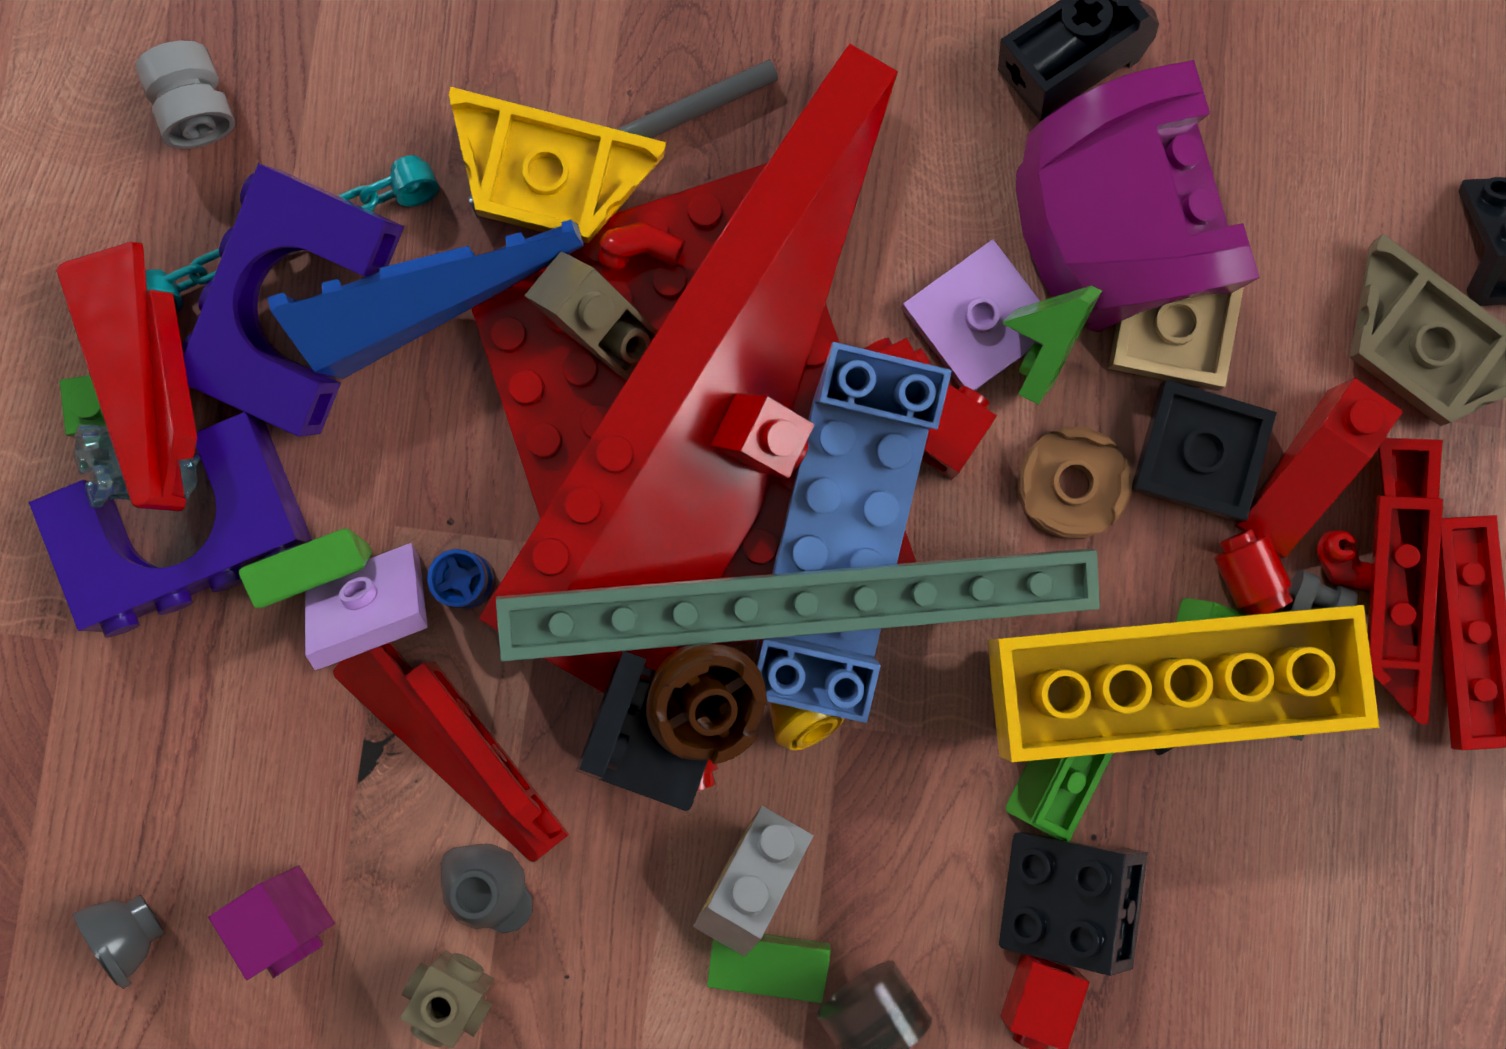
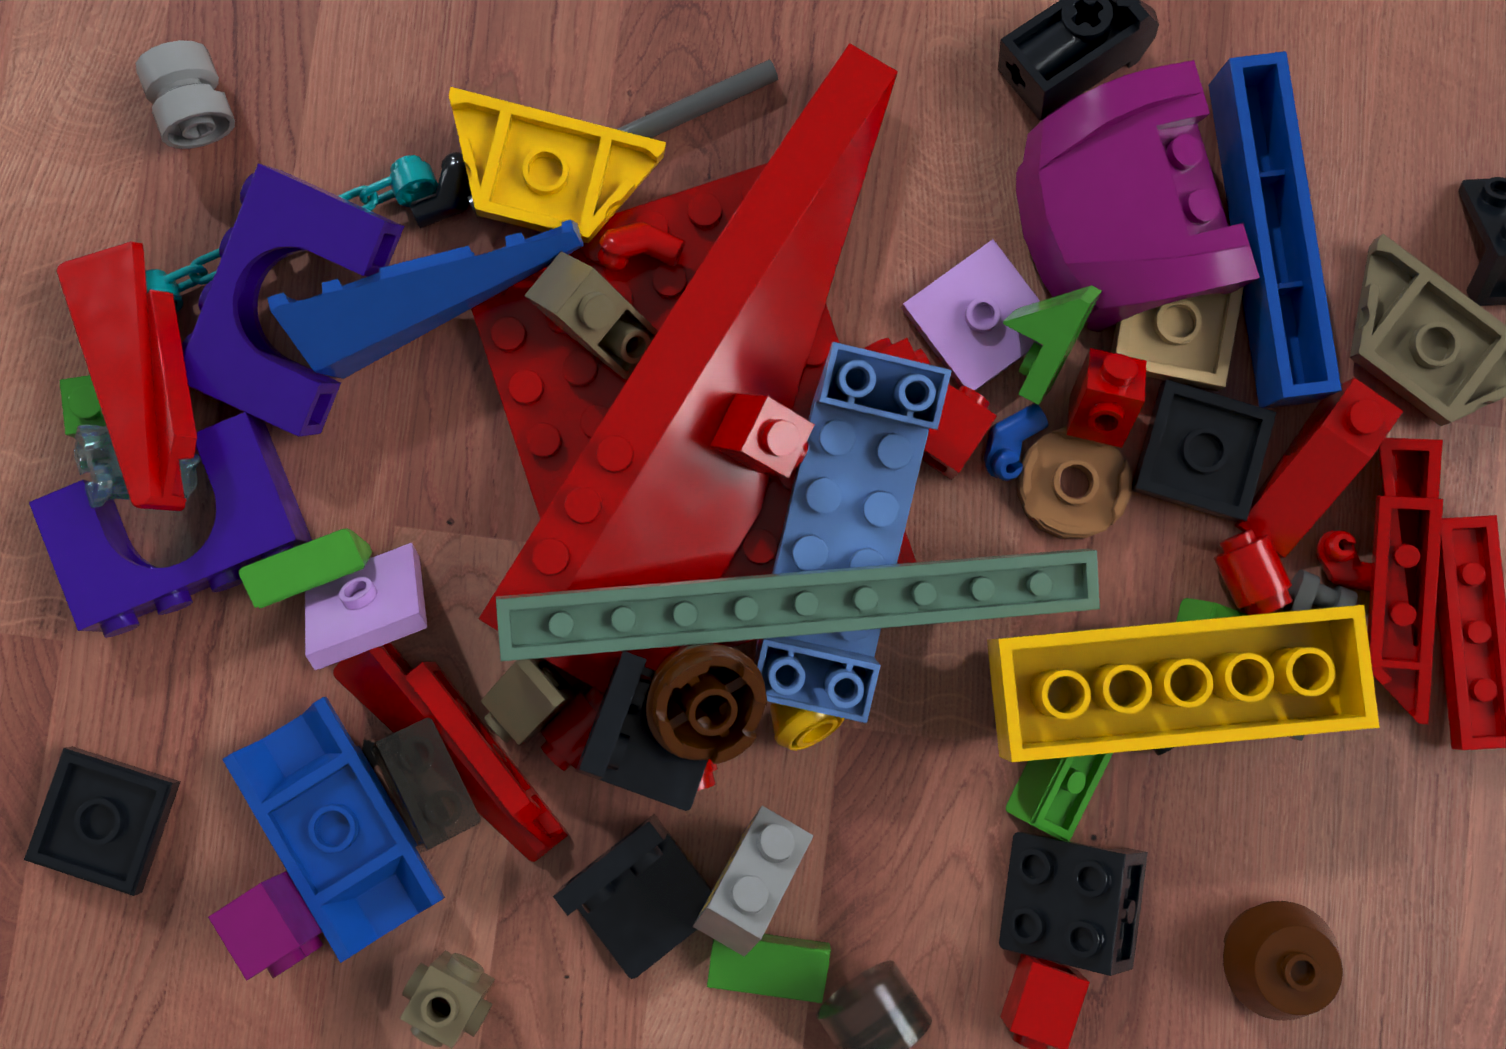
dark grey piece [72,894,165,989] -> none
blue wheel [427,549,496,609] -> none
dark grey piece [441,844,533,934] -> none
none -> black plate [24,746,181,896]
none -> blue piece [222,697,445,963]
none -> clear smoke bracket [370,718,480,853]
none -> black arm [409,152,472,229]
none -> dark tan slope [481,658,577,745]
none -> red brick [541,687,604,771]
none -> black bracket [553,814,712,979]
none -> blue arm [984,403,1049,481]
none -> red brick [1066,348,1147,448]
none -> blue brick [1208,51,1342,409]
none -> reddish brown cone [1223,901,1343,1021]

